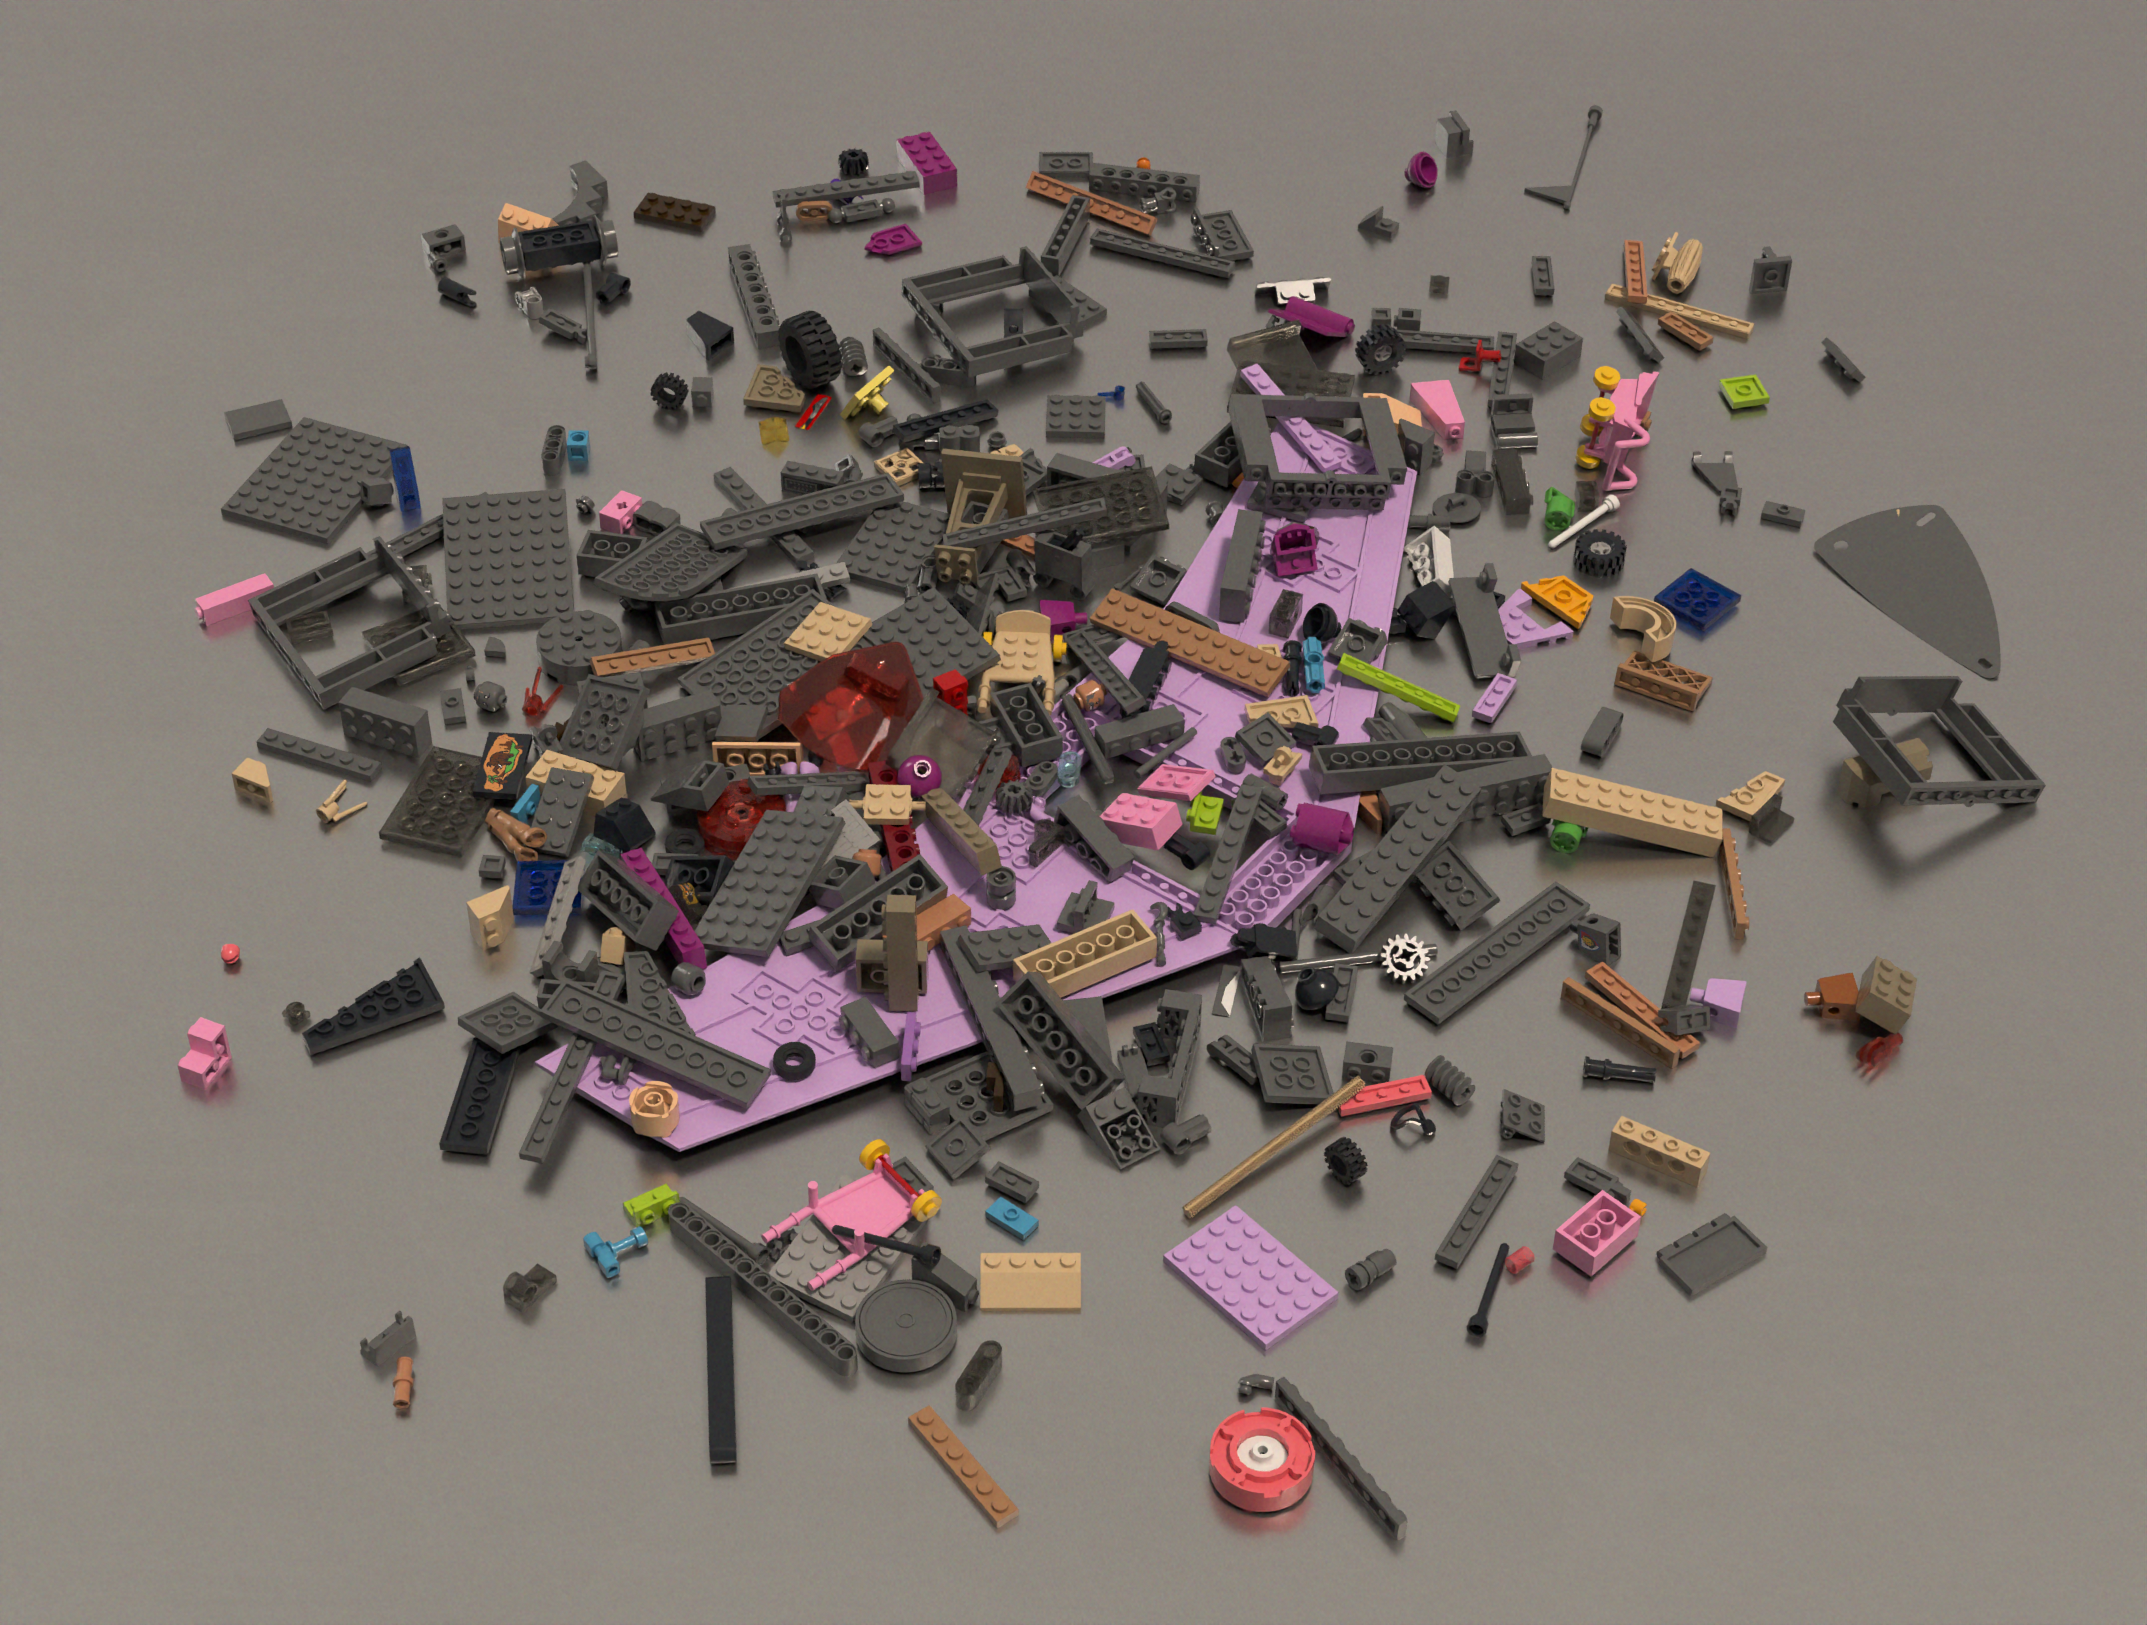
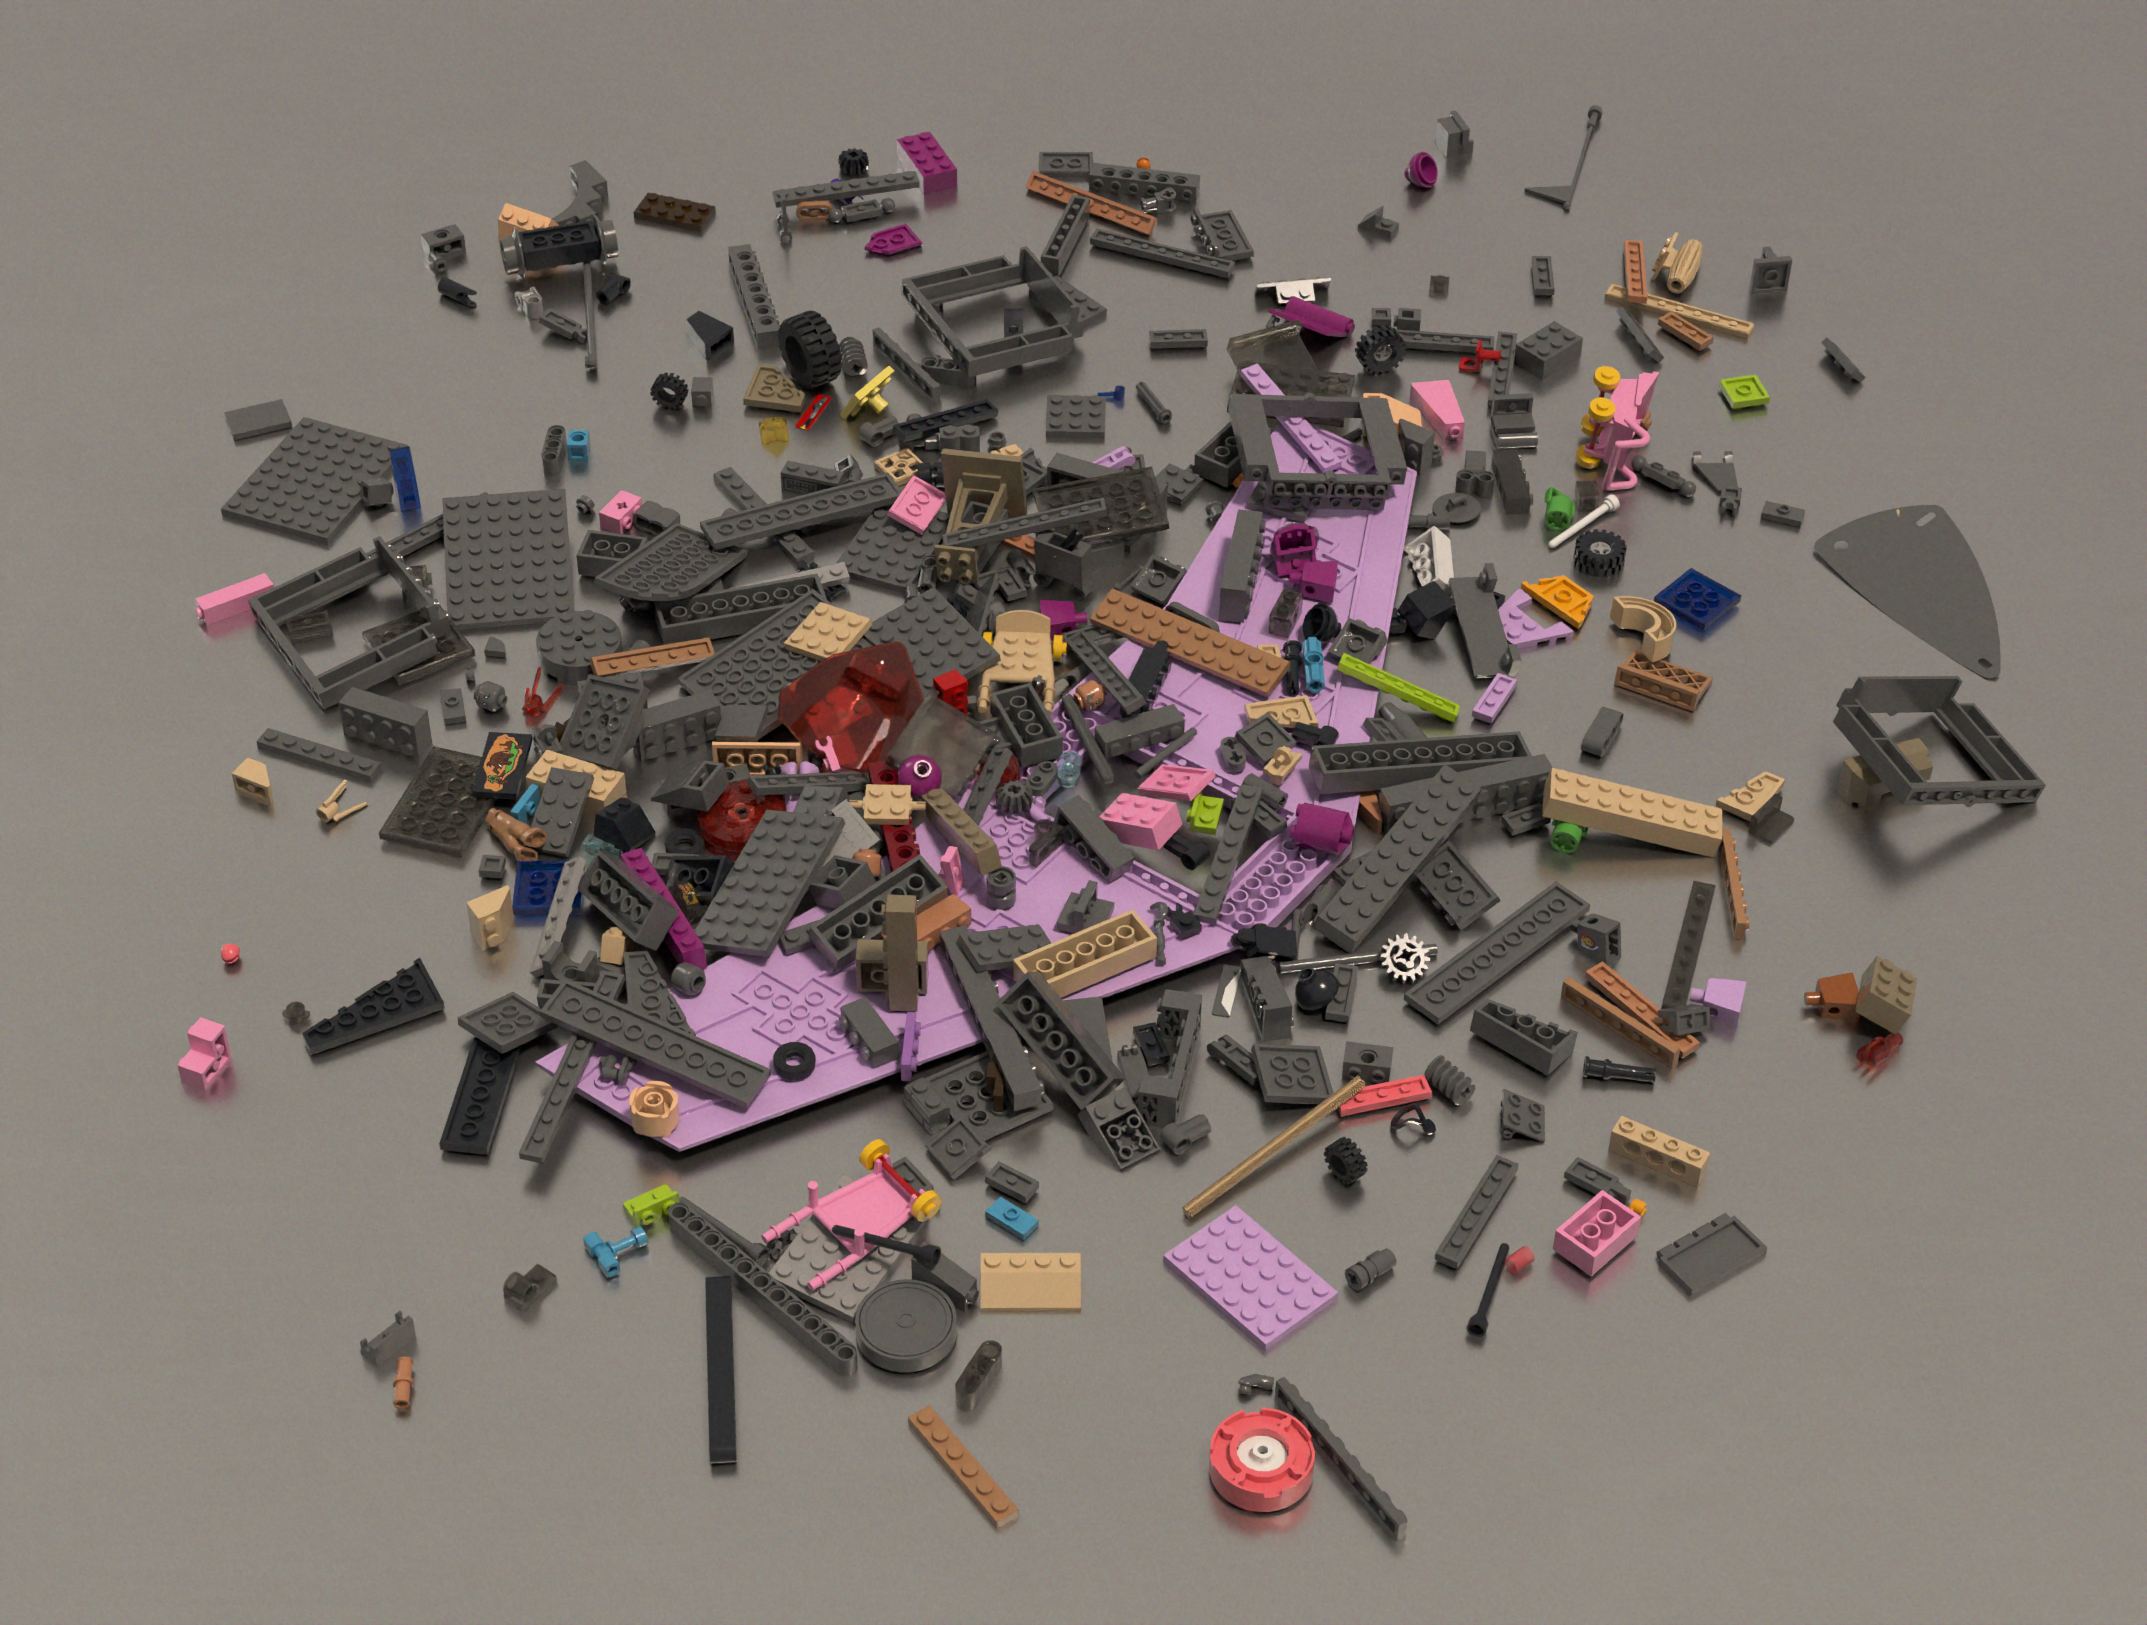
none -> bright pink plate [815,736,841,772]
none -> bright pink tile [887,475,946,535]
none -> bright pink plate [938,846,965,896]
none -> magenta torso [1289,561,1338,603]
none -> dark grey wedge [1470,999,1578,1075]
none -> dark grey plate [1631,455,1696,497]

